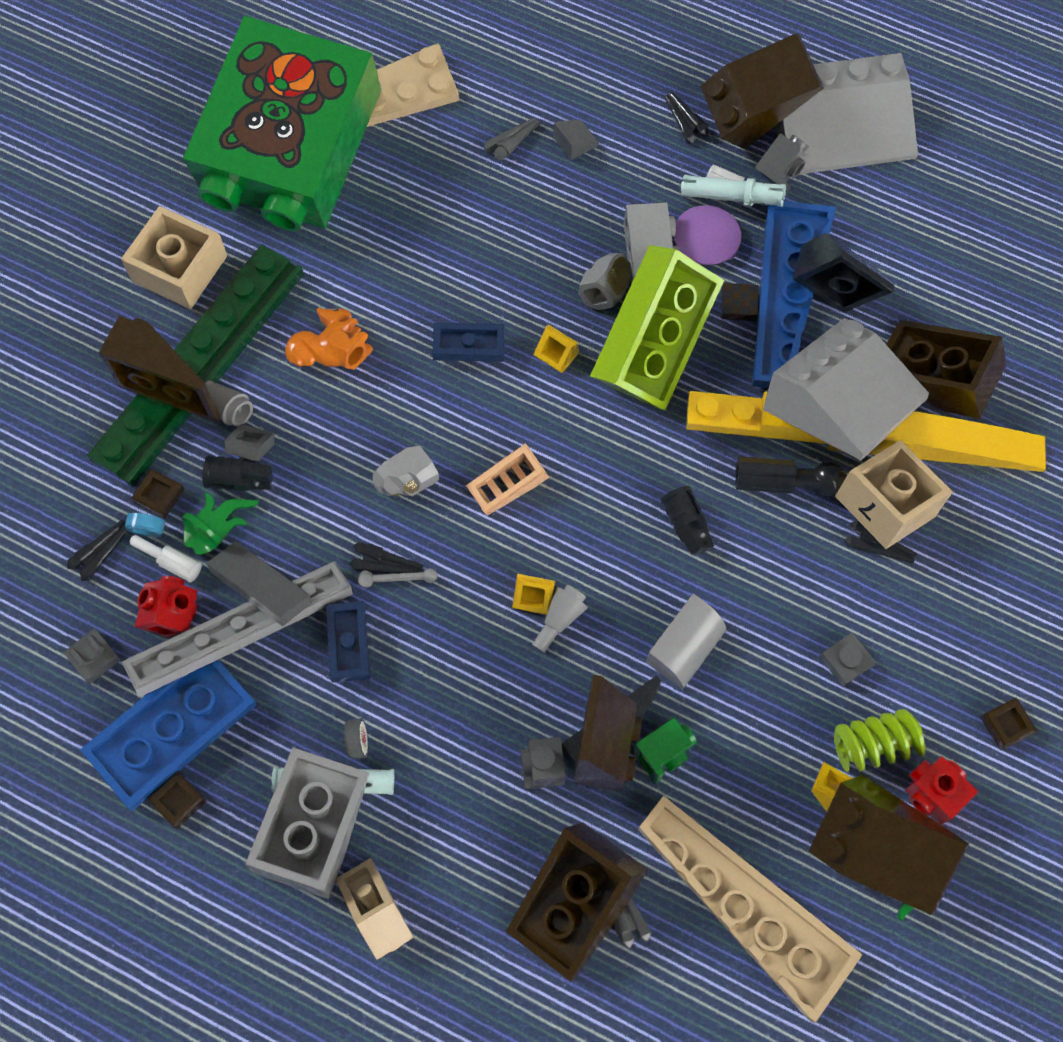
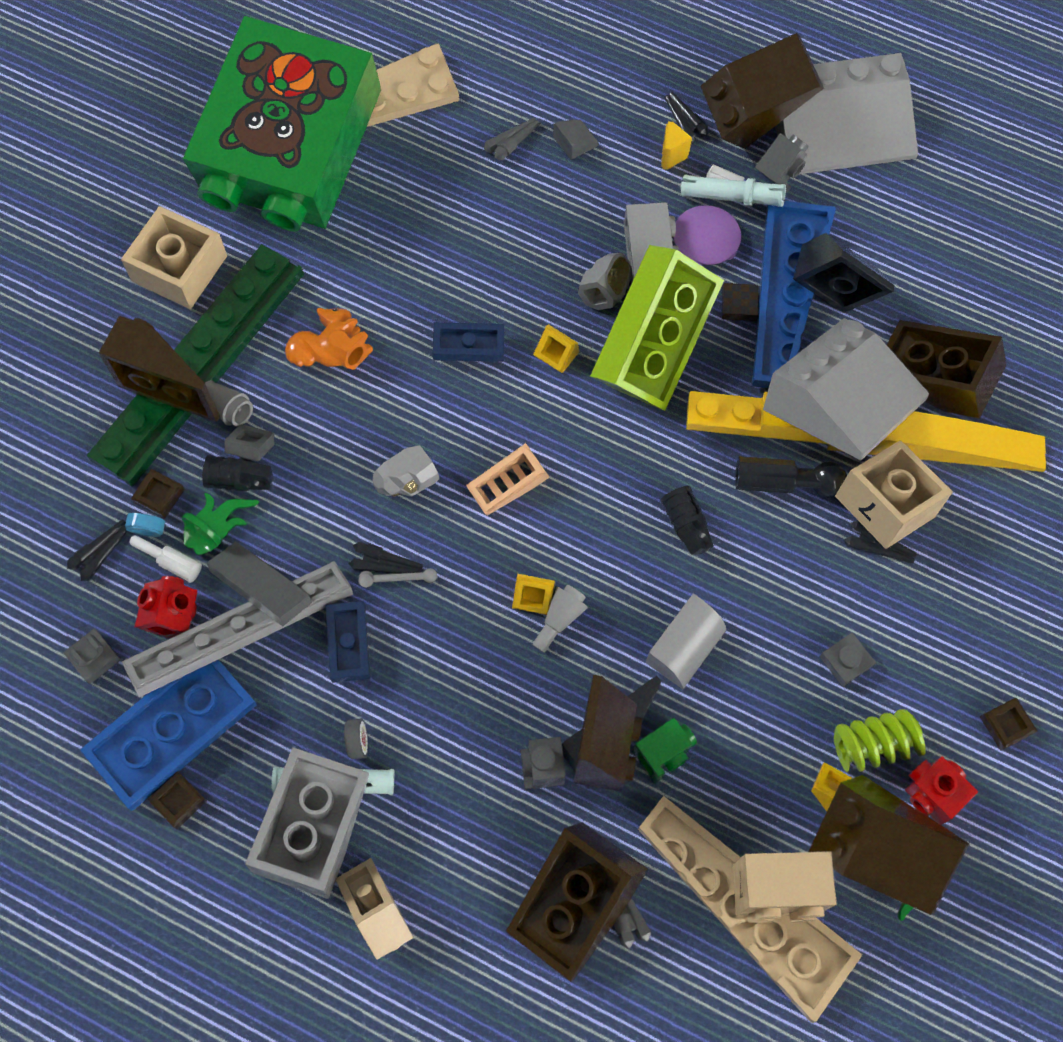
none -> yellow slope [661,121,692,170]
none -> tan brick [732,852,837,923]

